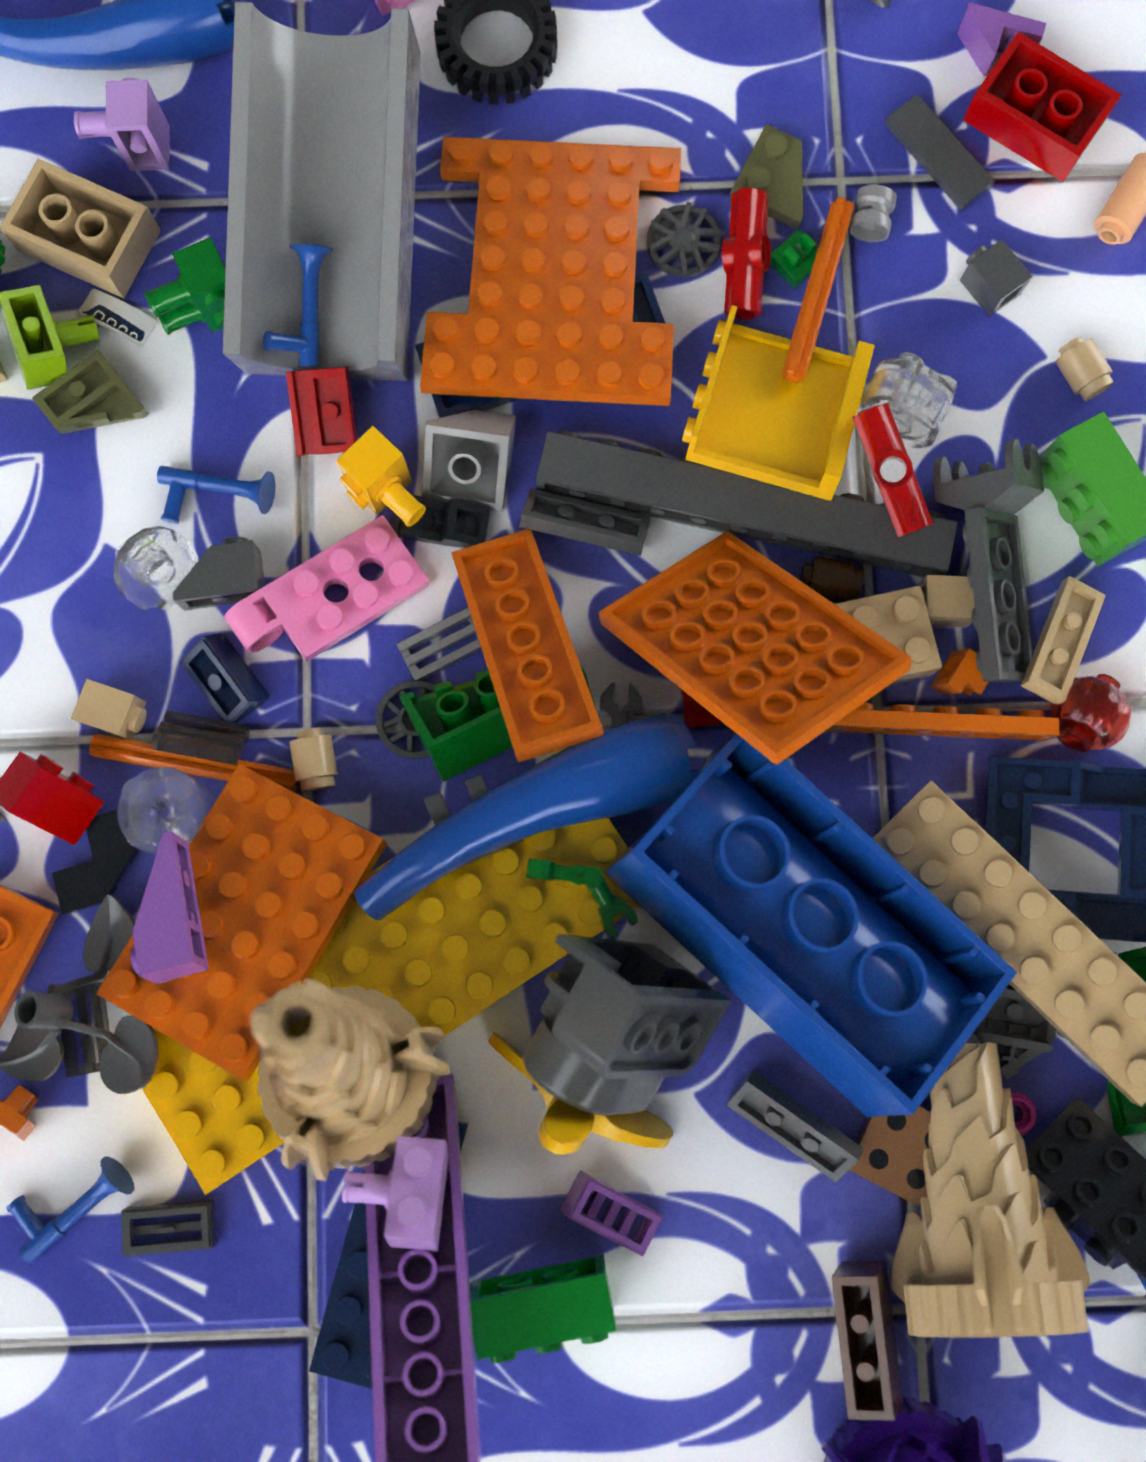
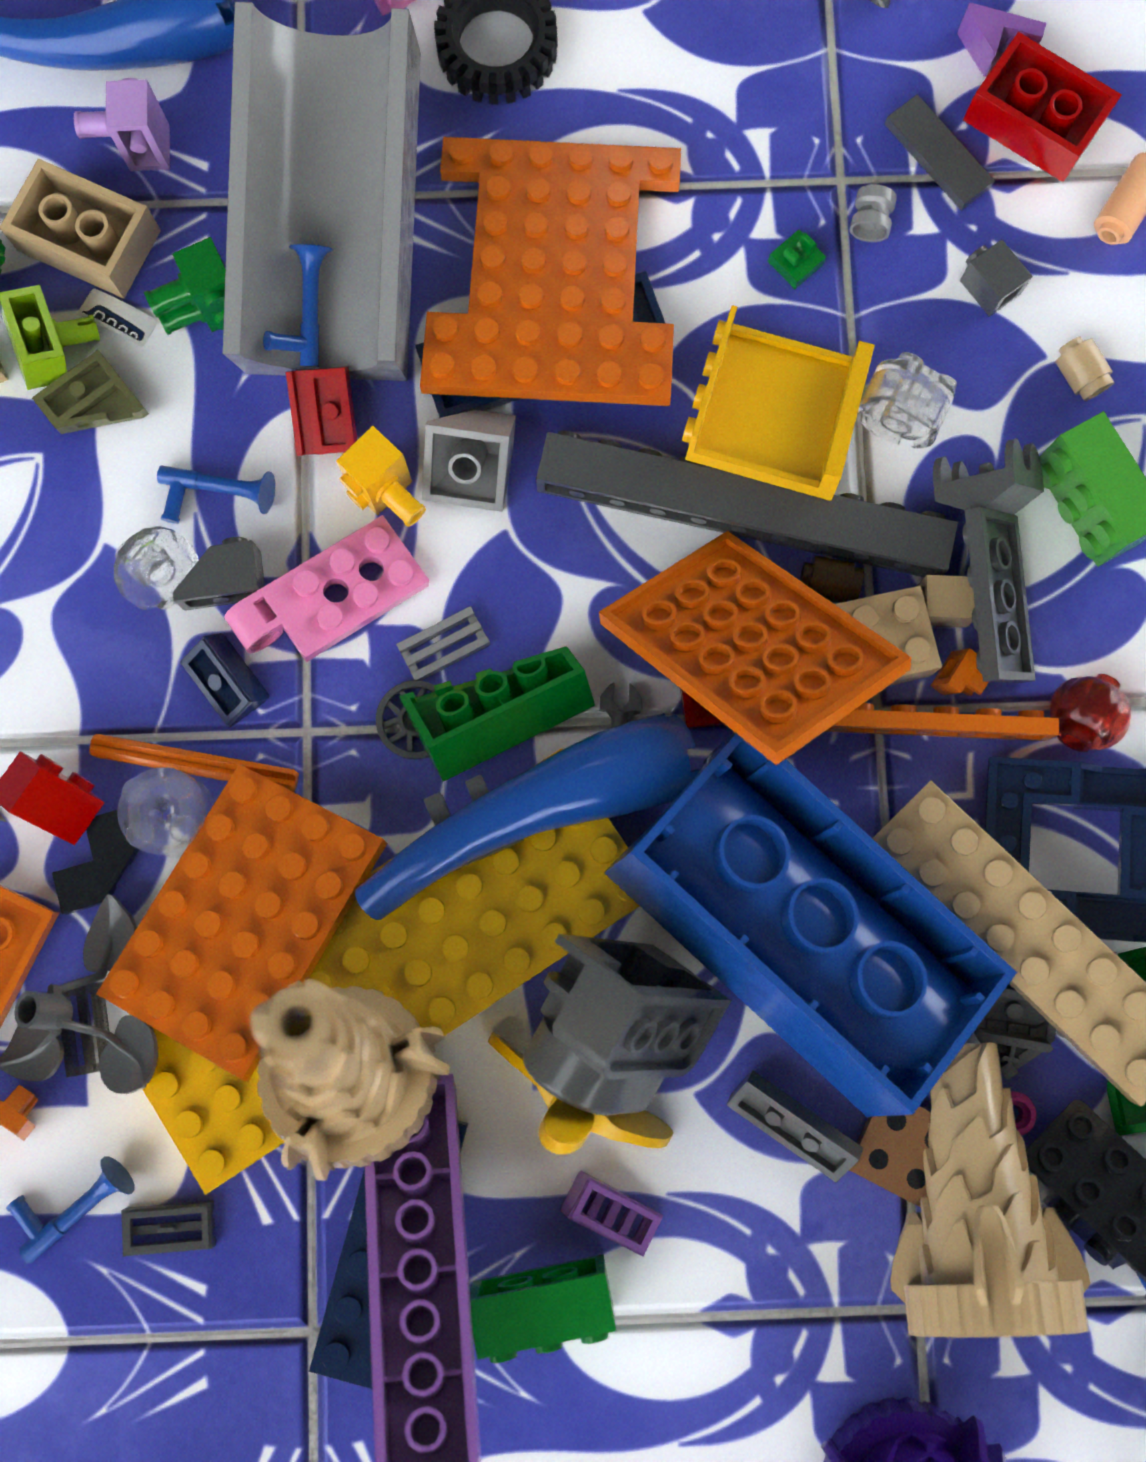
tan brick [71,679,147,740] -> none
medium lavender slope [130,831,209,984] -> none
clear smoke tile [152,710,250,765] -> none
tan brick [289,728,338,792] -> none
lavender brick [342,1136,449,1251] -> none
black slope [397,494,490,548] -> none
orange plate [451,529,604,763] -> none
dark grey plate [519,488,651,556] -> none
green piece [526,858,639,938] -> none
dark grey wheel [646,202,722,278] -> none
red piece [722,187,771,320] -> none
olive wing [730,124,803,230] -> none
orange axle [782,197,855,384] -> none
brick [831,1261,903,1421] -> none
red piece [852,403,934,538] -> none
tan plate [1021,576,1106,706] -> none

